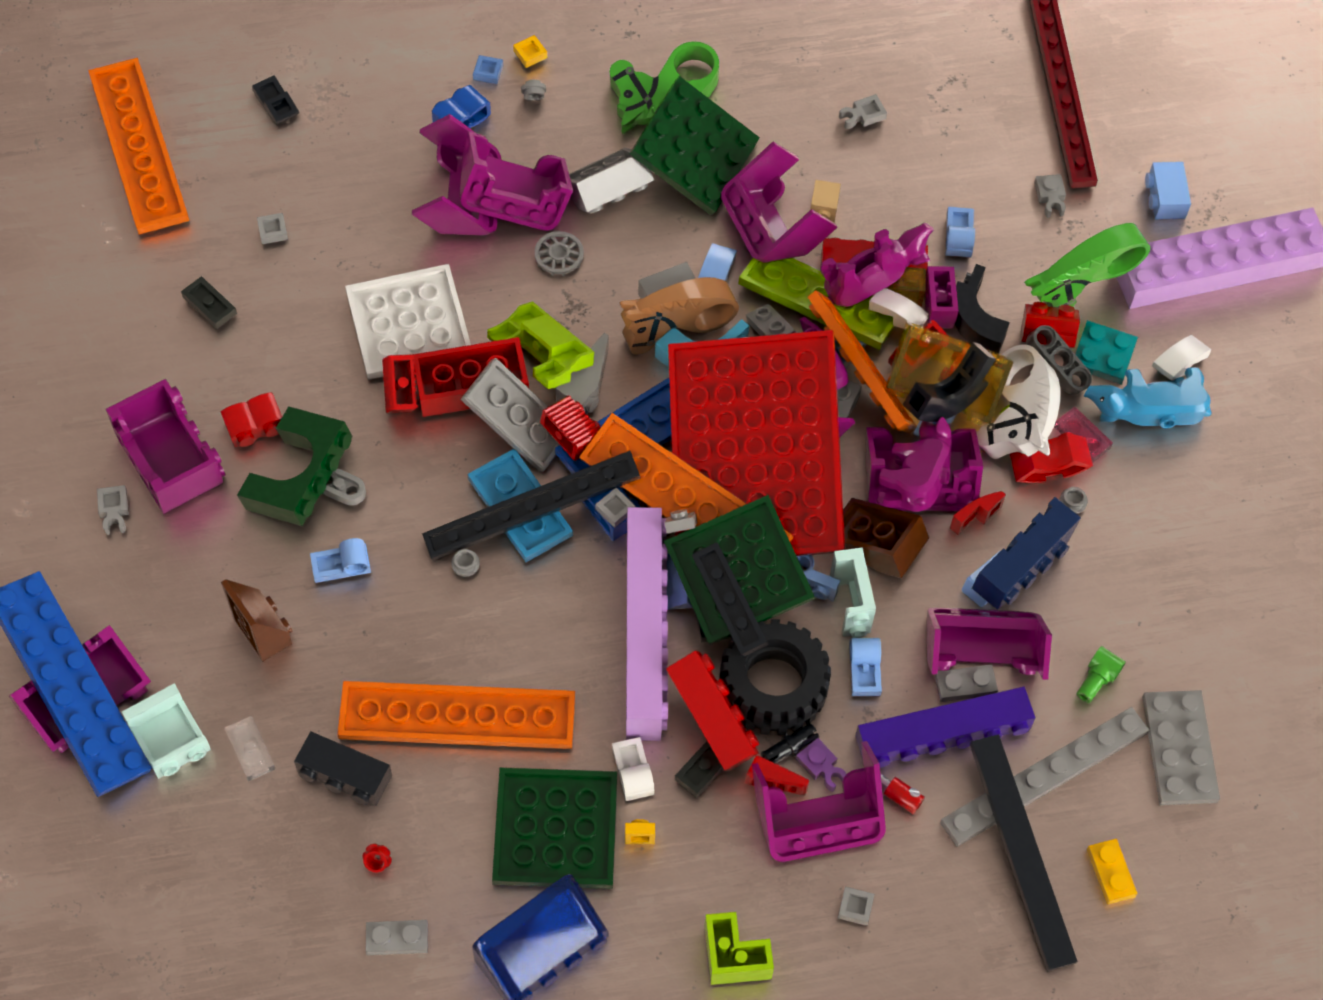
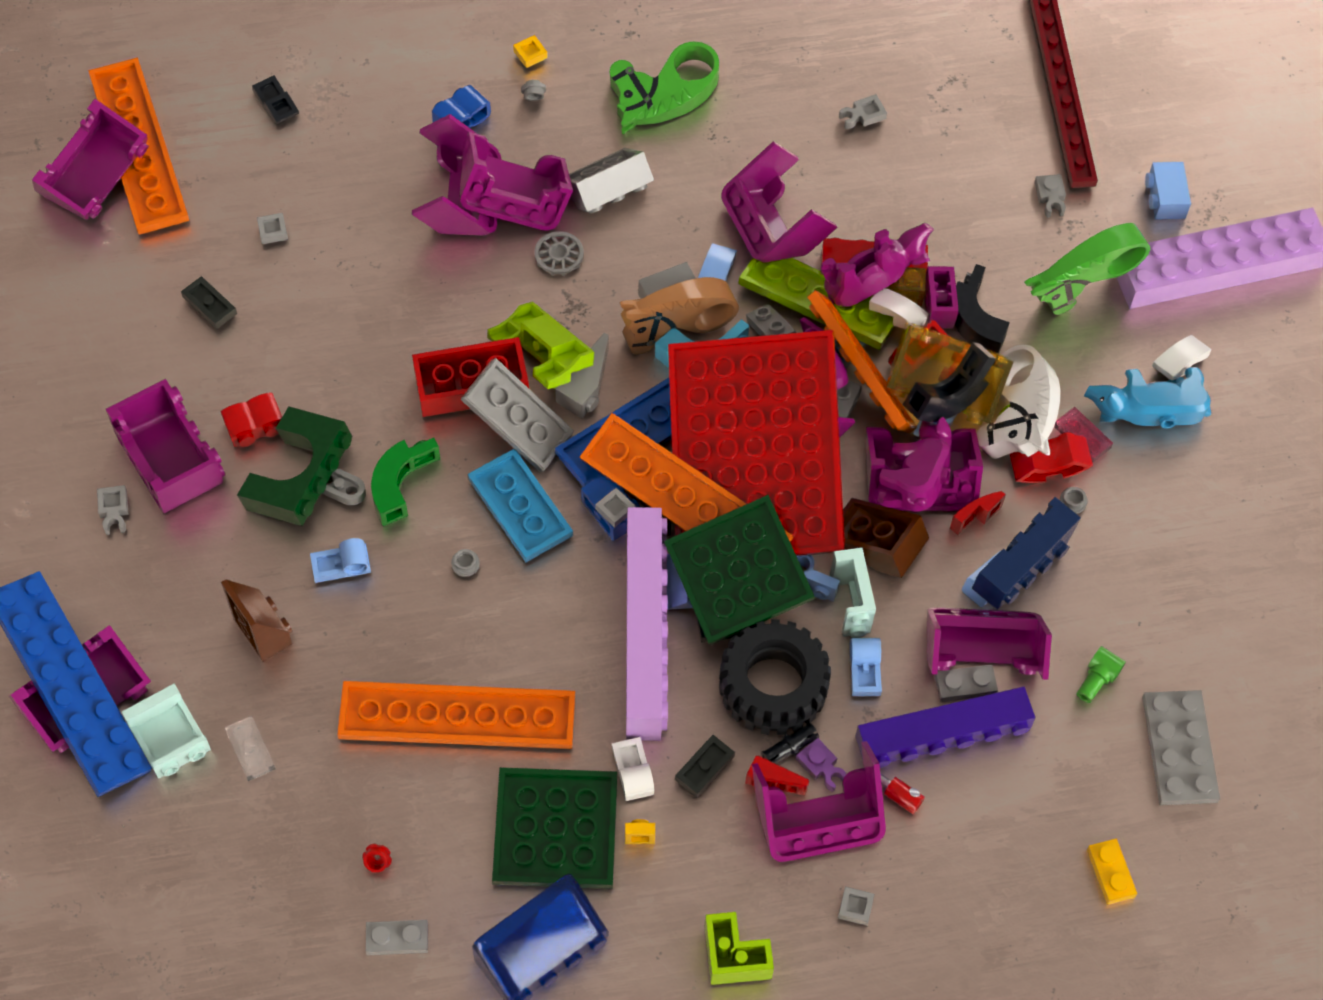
black brick [294,731,392,806] -> none
white plate [345,264,471,380] -> none
red brick [382,355,418,413] -> none
black tile [422,451,641,561] -> none
medium blue tile [473,55,504,84] -> none
red brick [540,395,601,461] -> none
dark green plate [629,76,760,216] -> none
light grey plate [664,509,697,533] -> none
red brick [666,650,760,771] -> none
black plate [692,542,768,657] -> none
tan brick [810,180,841,223] -> none
light grey plate [940,707,1149,847] -> none
light blue plate [945,207,975,258] -> none
black tile [969,734,1078,972] -> none
red brick [1021,302,1080,348] -> none
dark grey beam [1026,325,1092,395] -> none
teal plate [1075,320,1138,385] -> none
none -> magenta windscreen [32,99,149,220]
none -> green arch [371,438,440,526]

